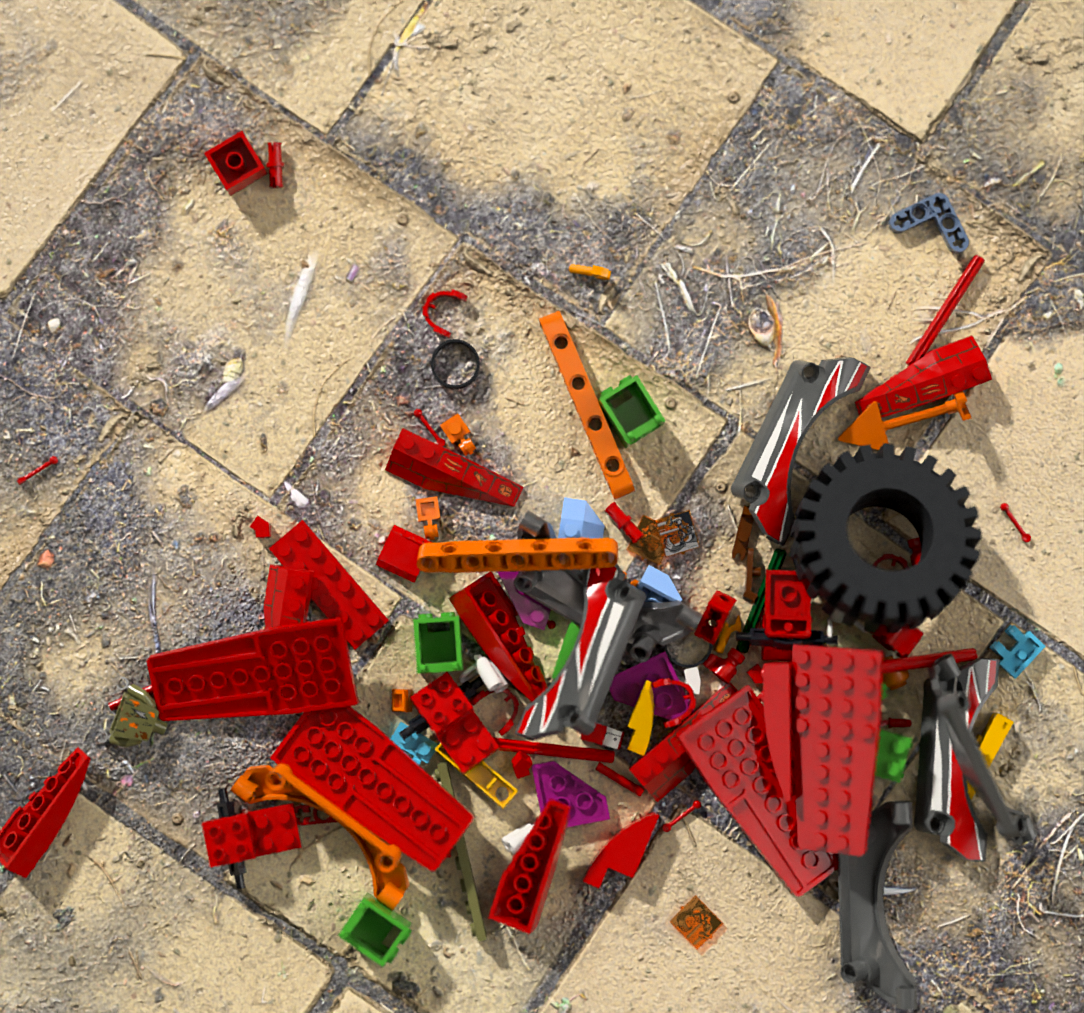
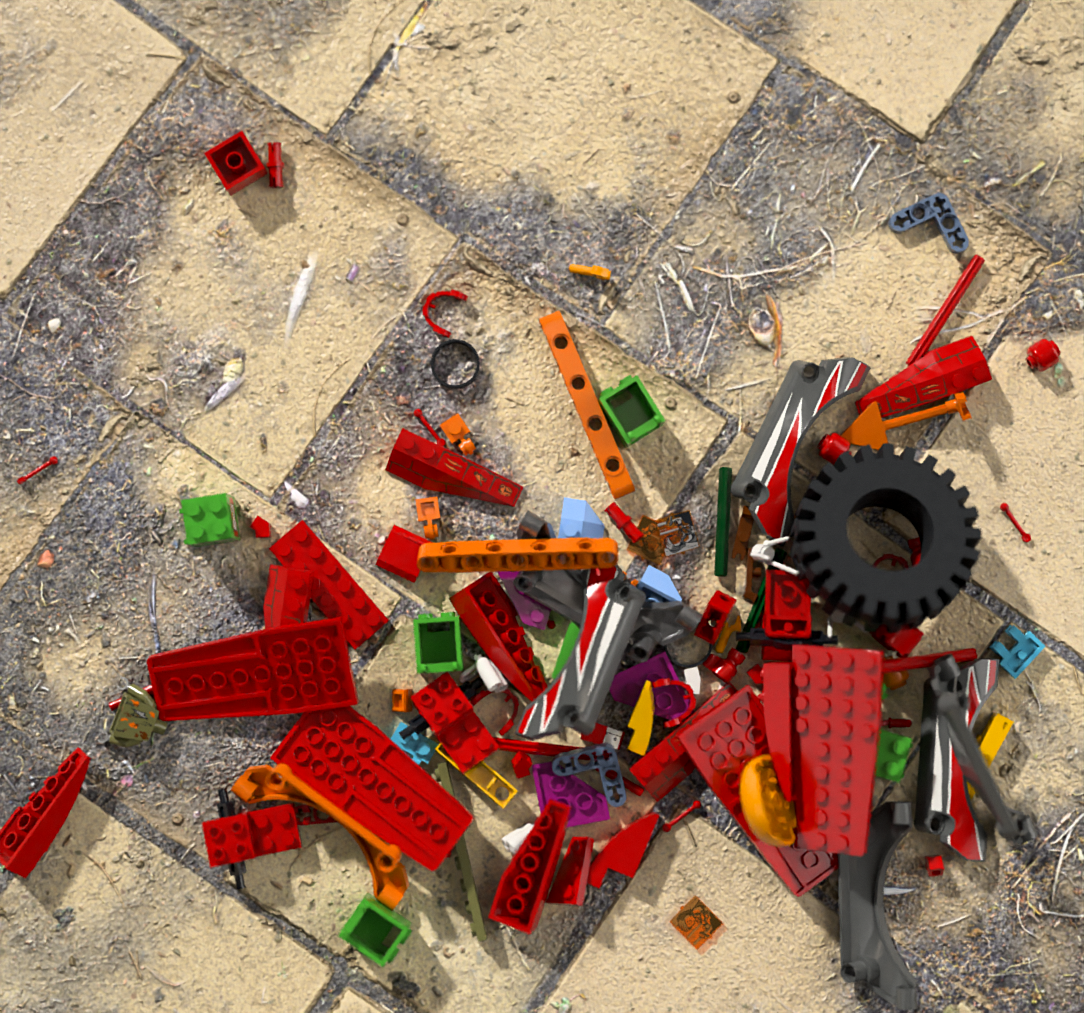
none -> bright green container [179,493,240,547]
none -> red wing [545,837,594,906]
none -> sand blue beam [552,743,626,807]
none -> dark green axle [714,467,732,577]
none -> light orange brick [740,755,797,847]
none -> white plant [750,537,799,575]
none -> red head [817,432,852,465]
none -> red piece [925,855,944,877]
none -> red head [1025,339,1061,372]

